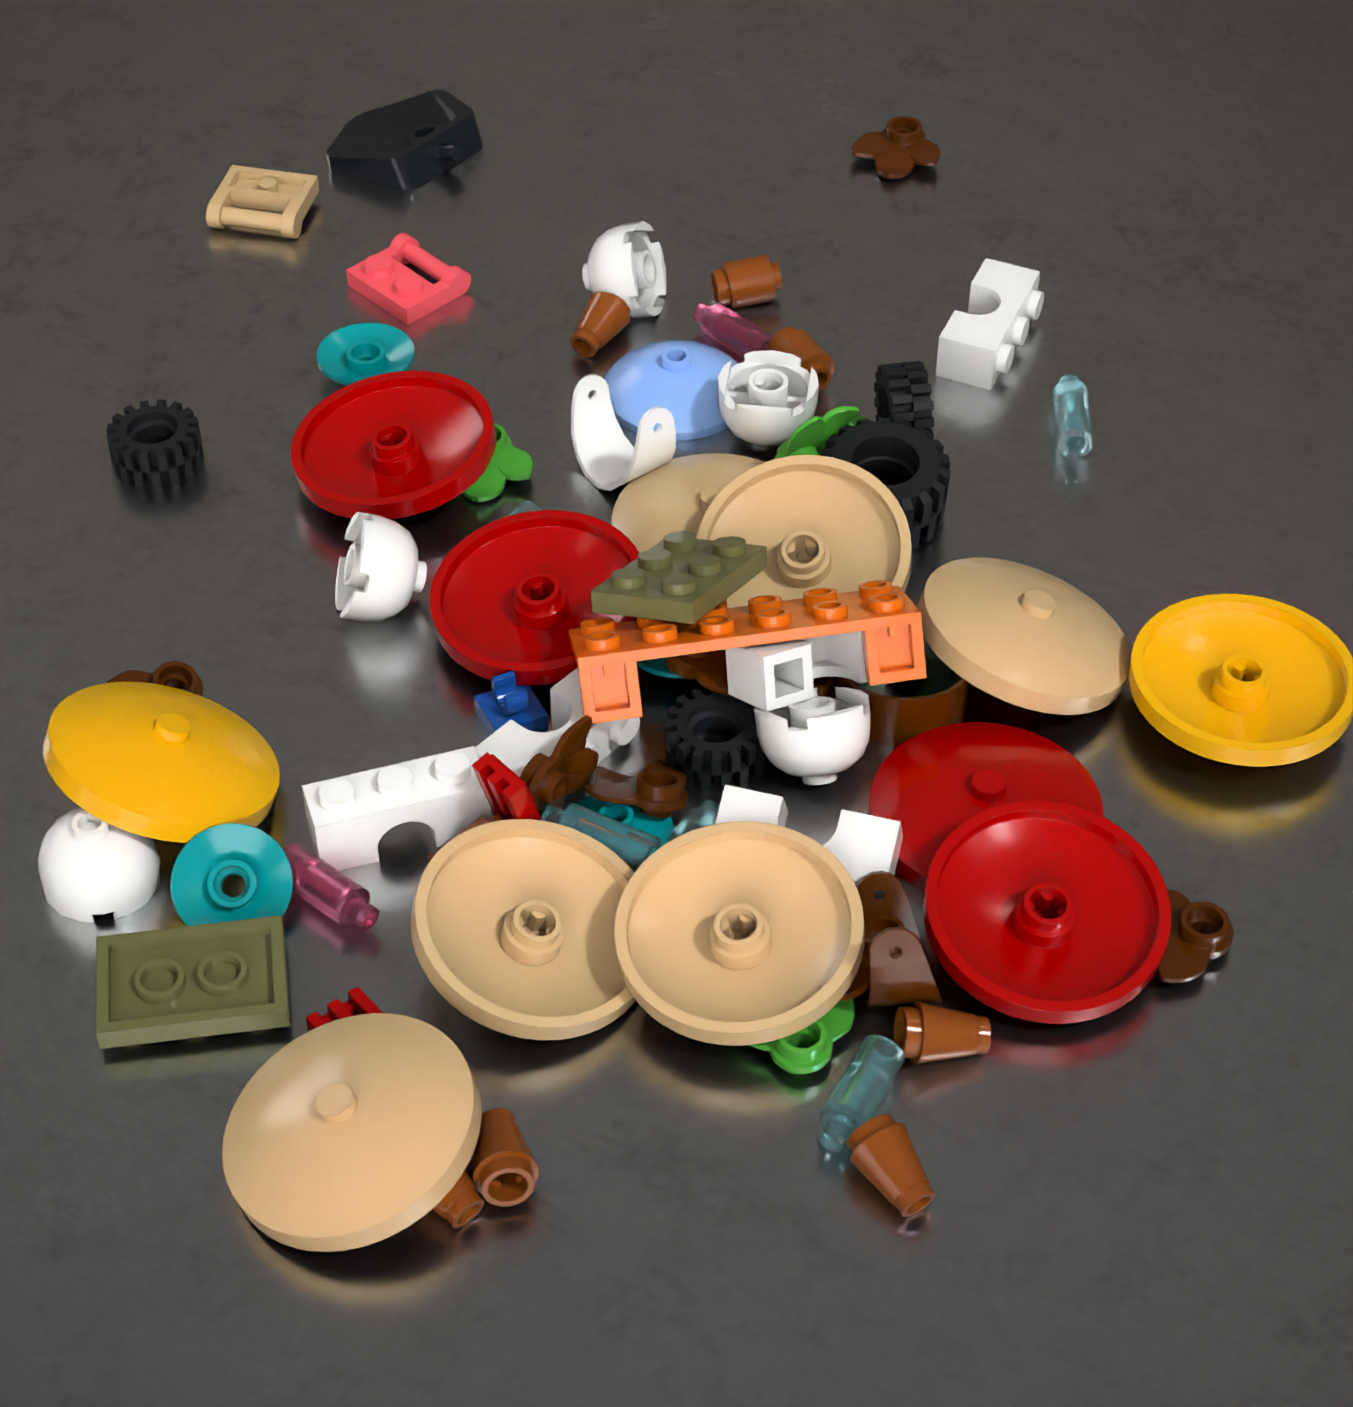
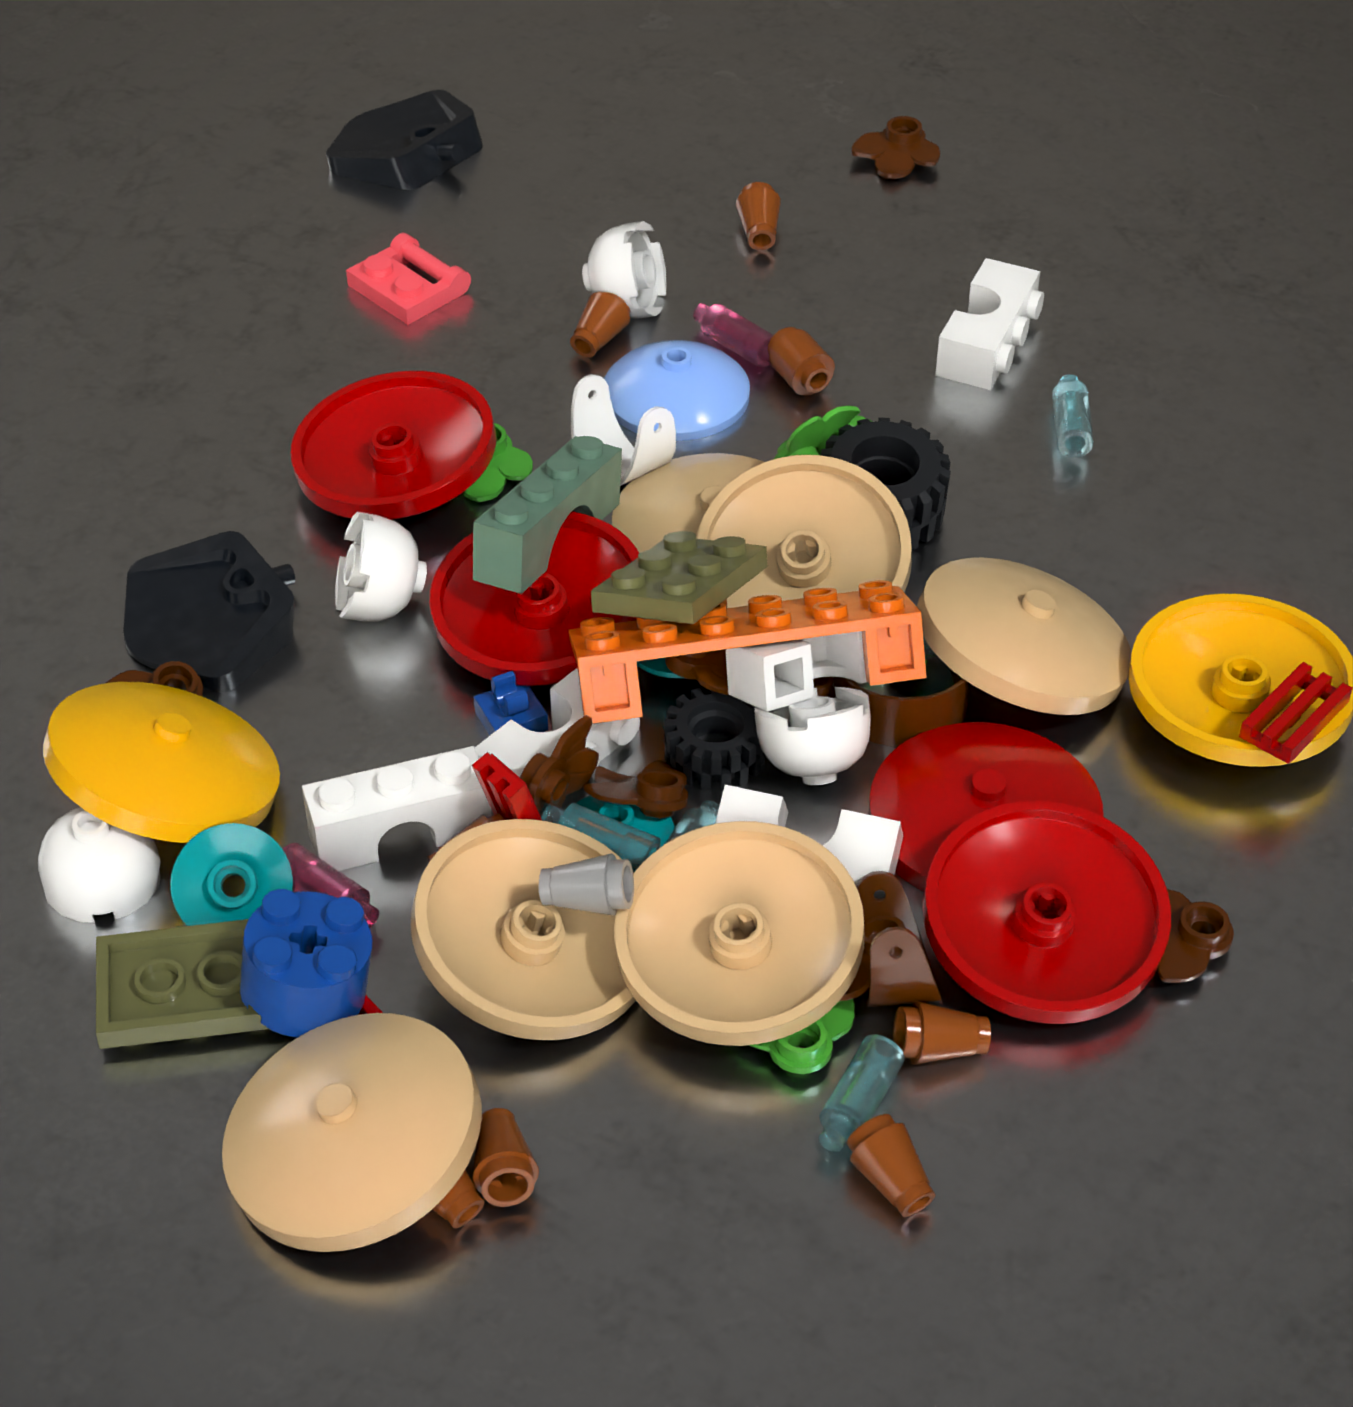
black tyre [106,399,203,489] -> none
tan plate [206,165,319,239] -> none
teal dish [316,323,415,385] -> none
dark orange brick [710,254,782,310] -> none
white cylinder [718,350,819,446] -> none
black tyre [874,361,934,440] -> none
none -> black animal [123,531,295,693]
none -> blue brick [240,889,372,1037]
none -> sand green arch [473,436,622,594]
none -> light grey cone [539,853,634,916]
none -> dark orange cone [736,182,781,250]
none -> red tile [1239,662,1353,764]

